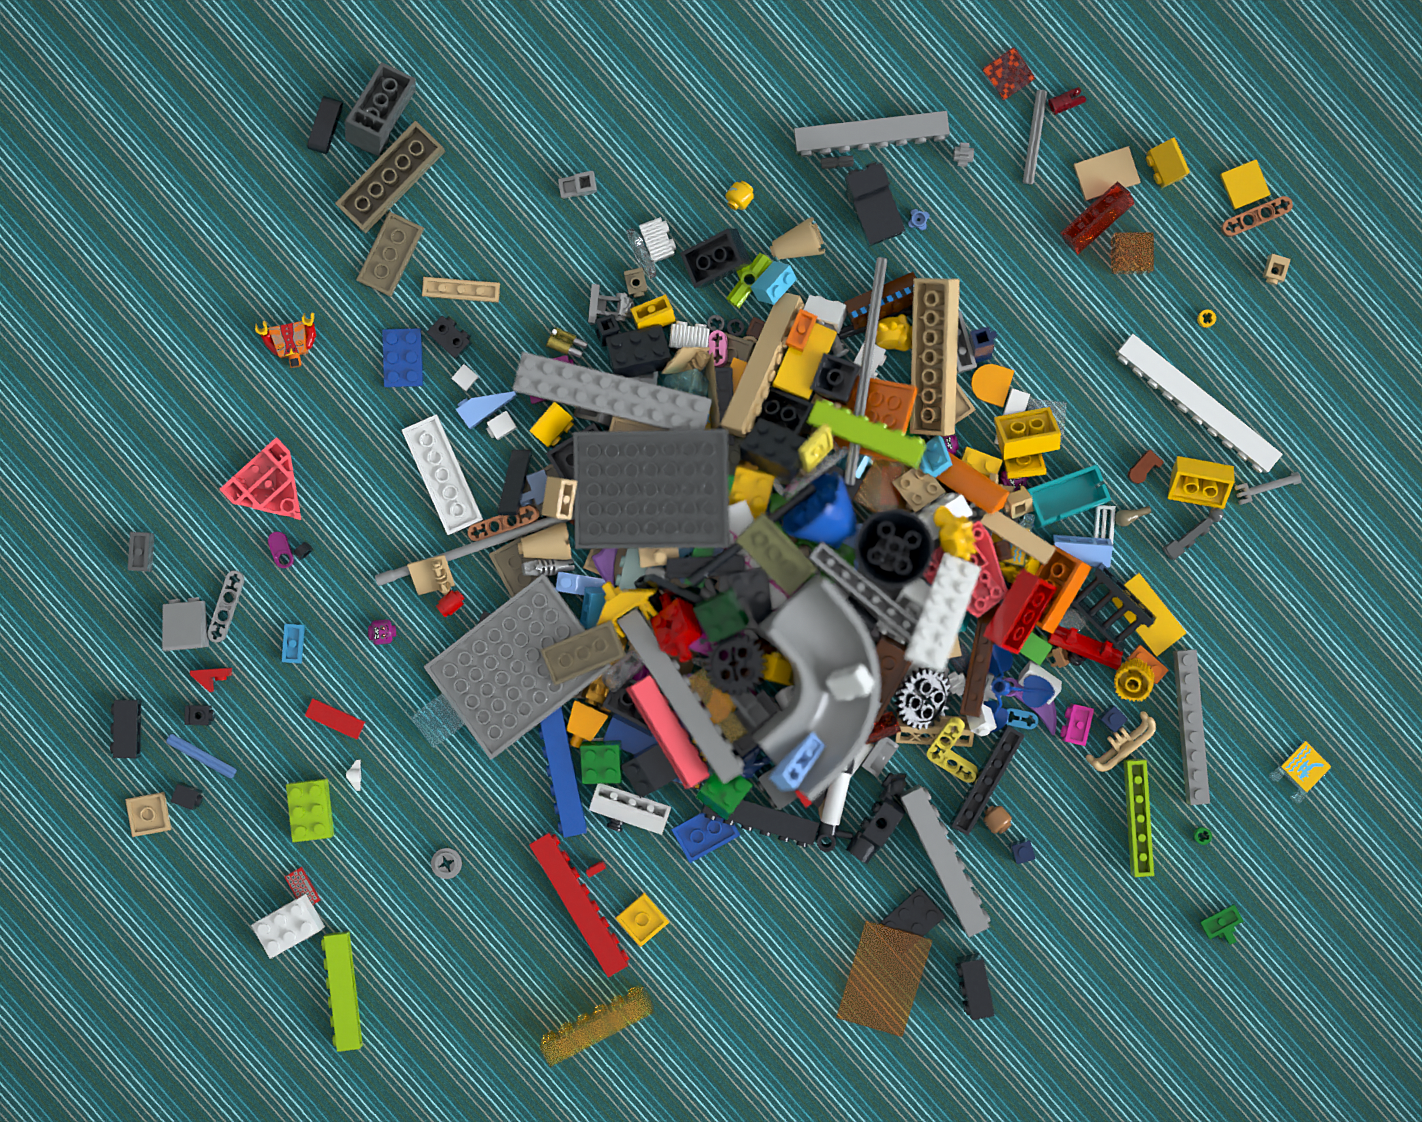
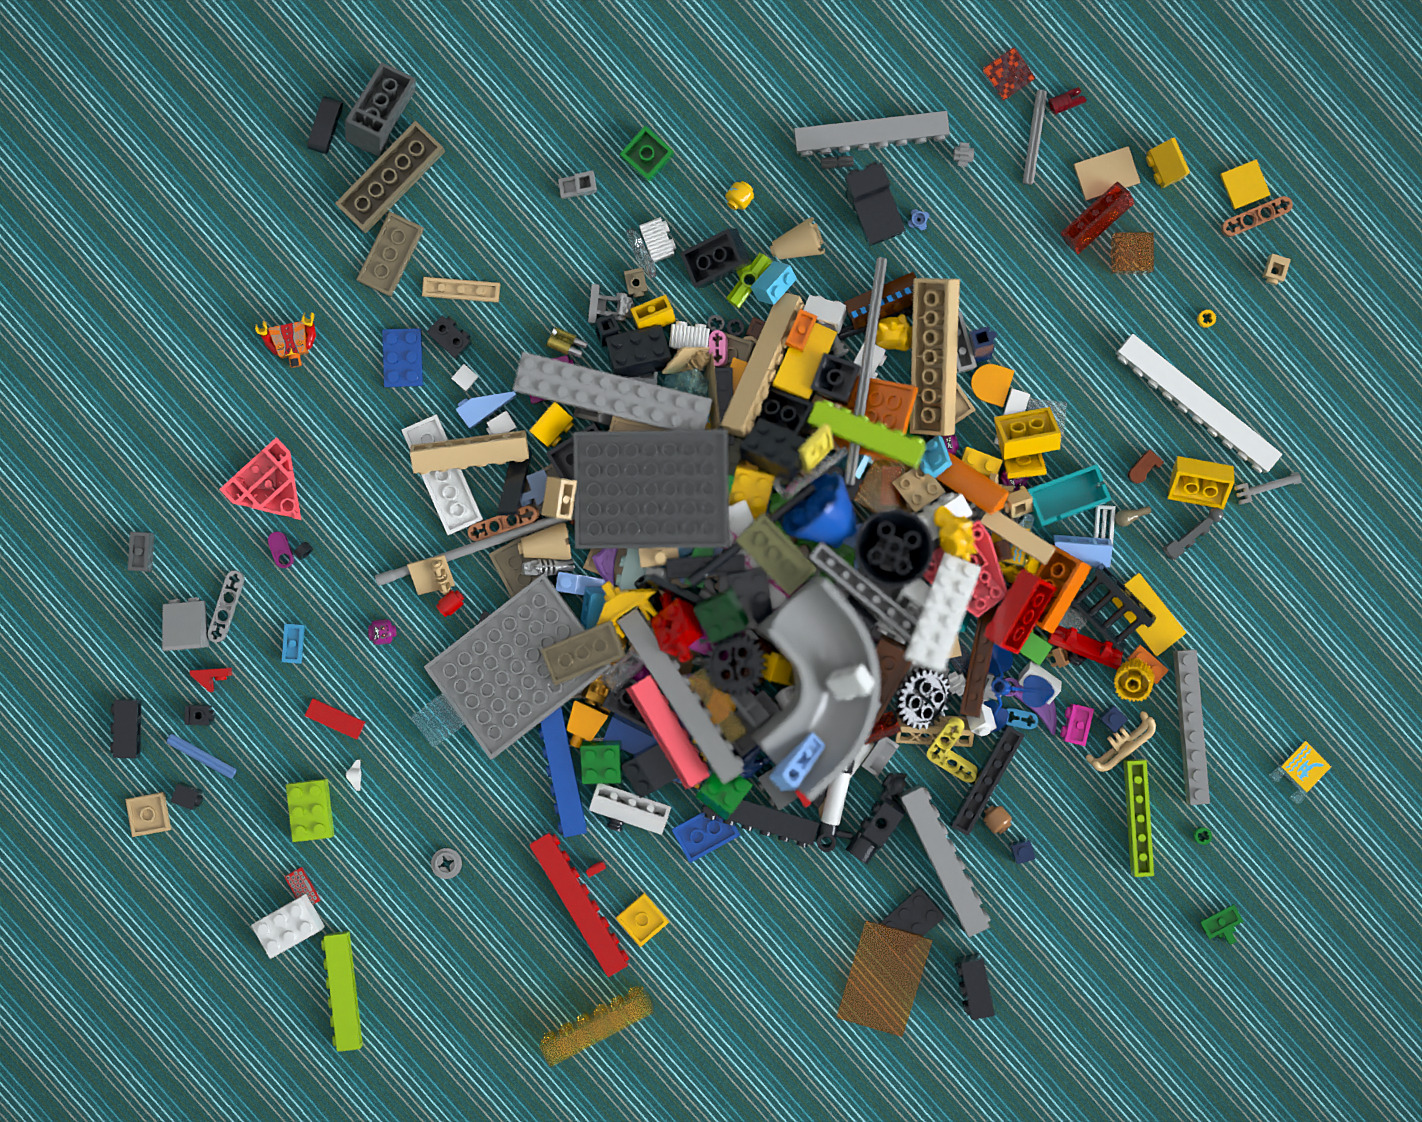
none -> tan brick [410,430,529,474]
none -> green brick [619,126,674,184]

